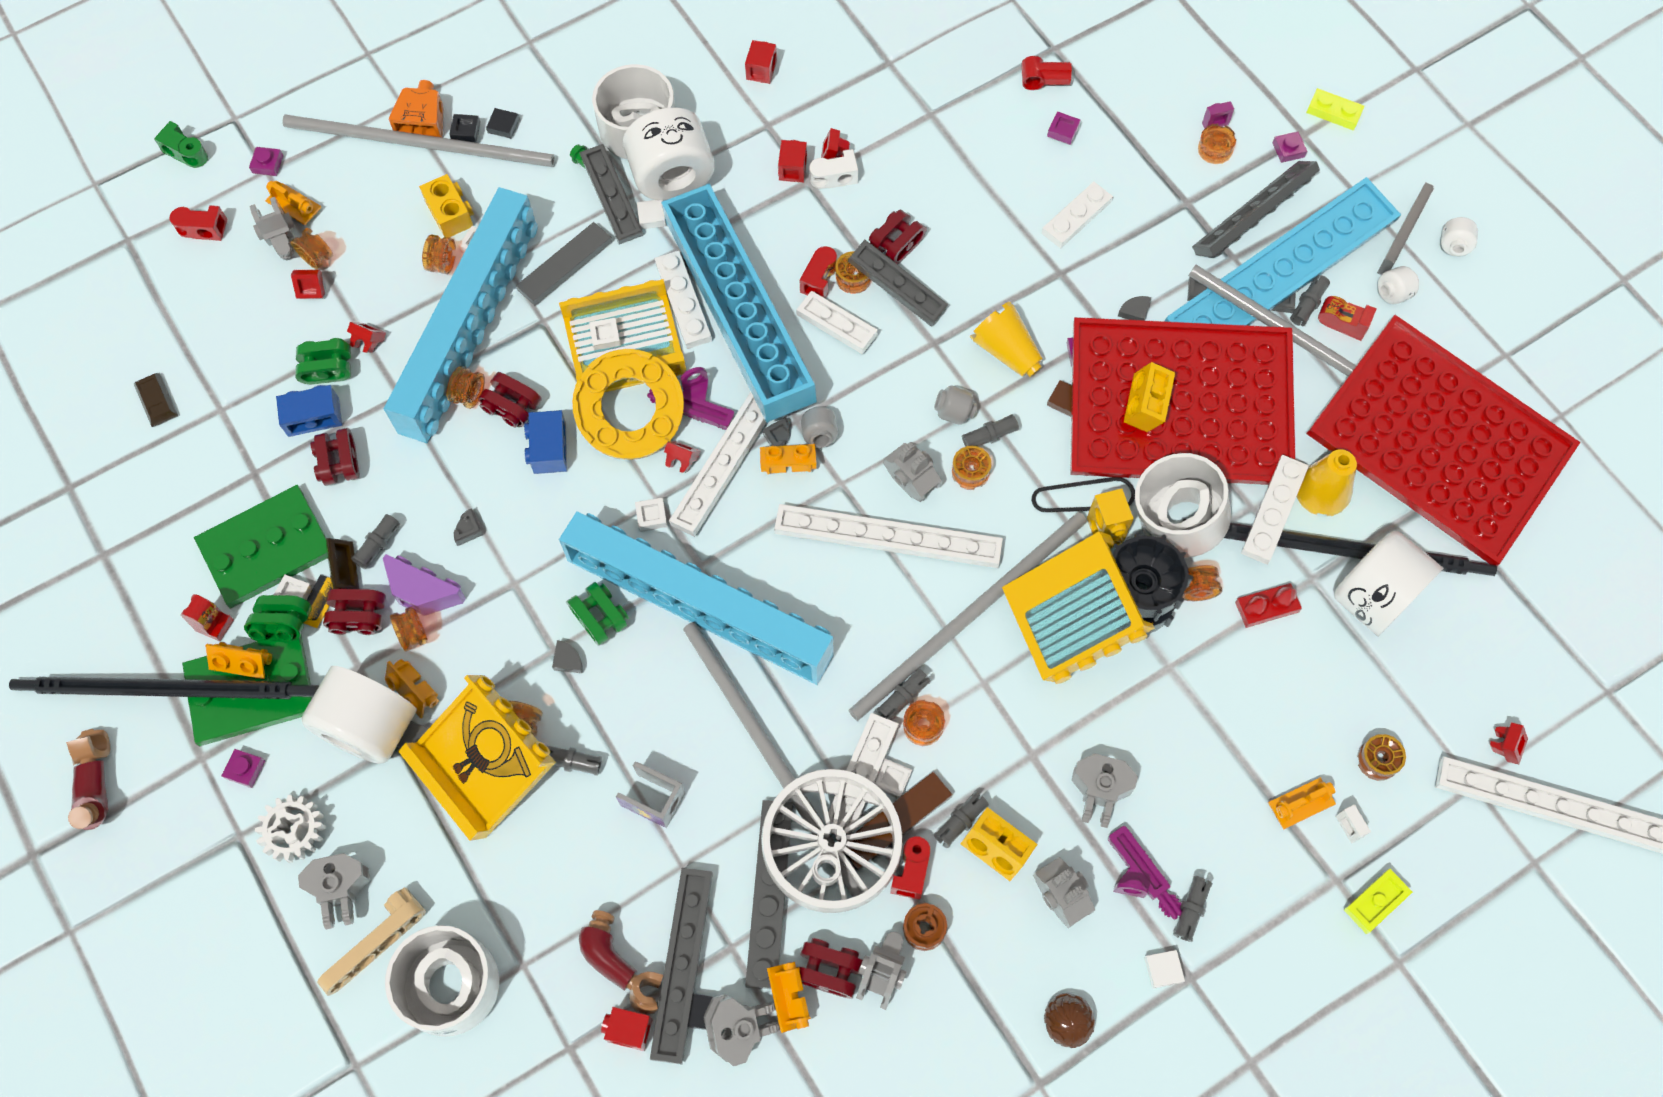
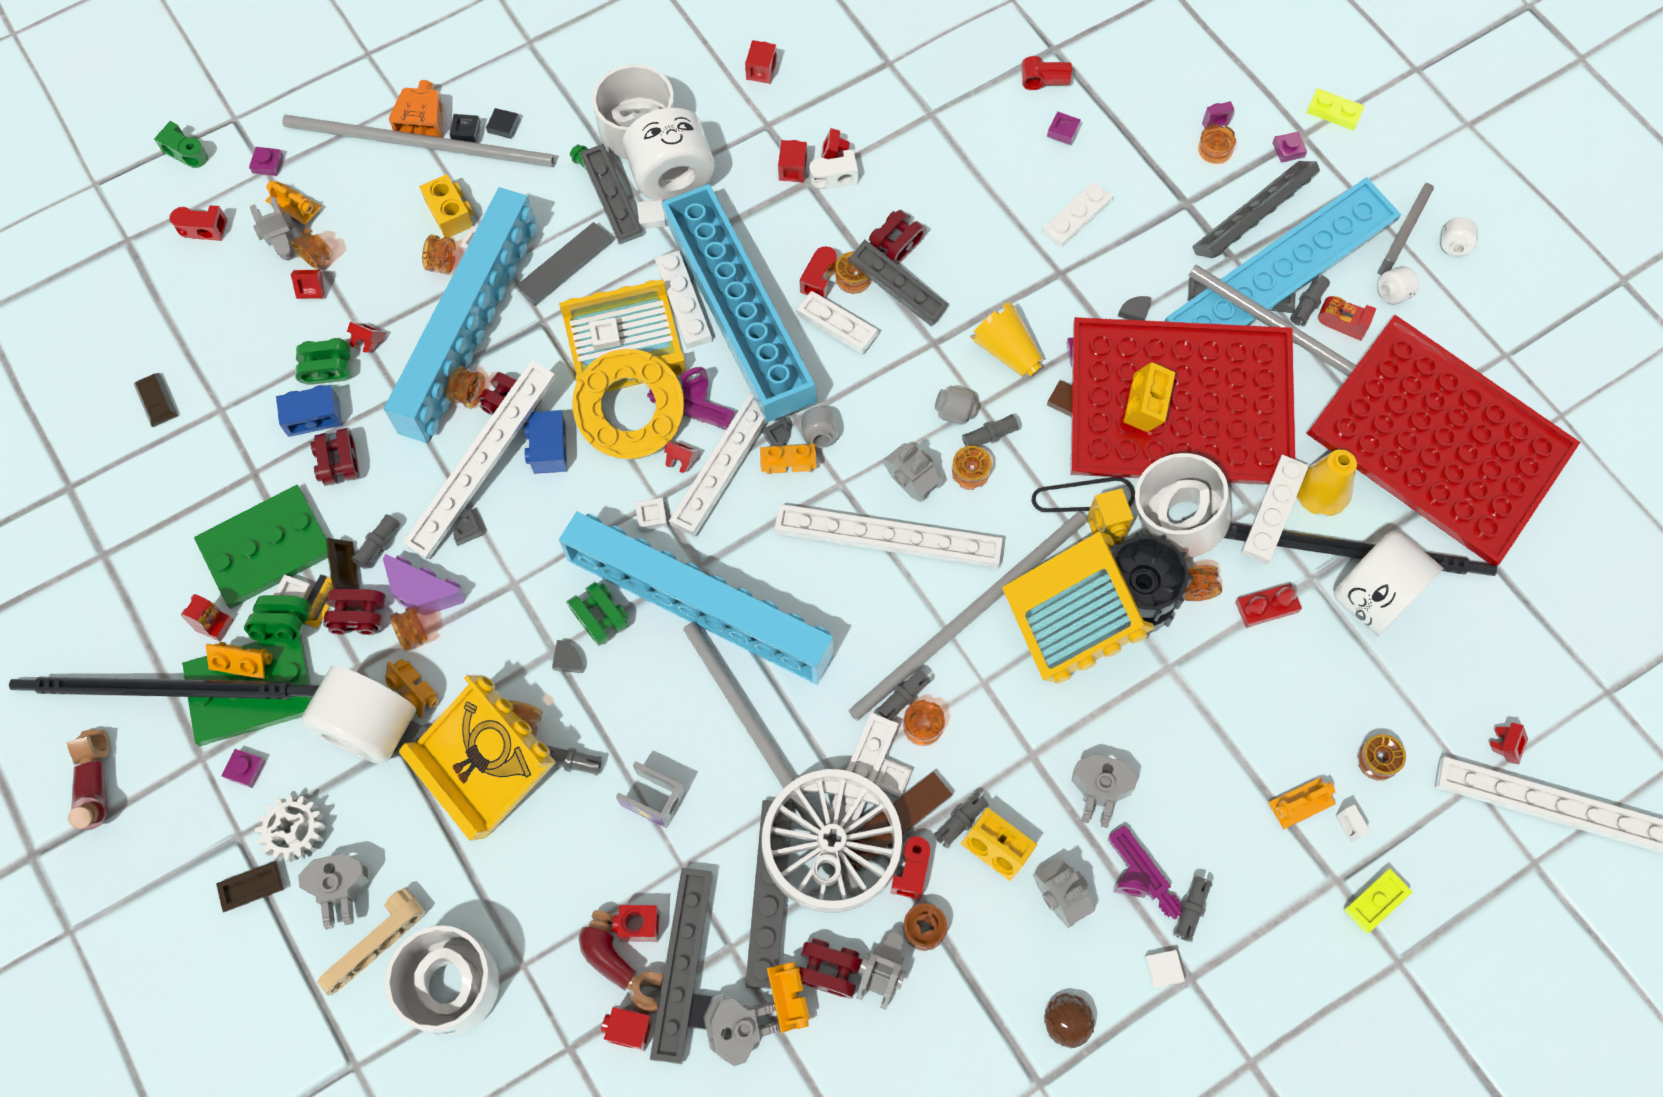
none -> dark brown tile [216,861,284,913]
none -> white plate [402,360,556,560]
none -> red brick [613,905,660,942]

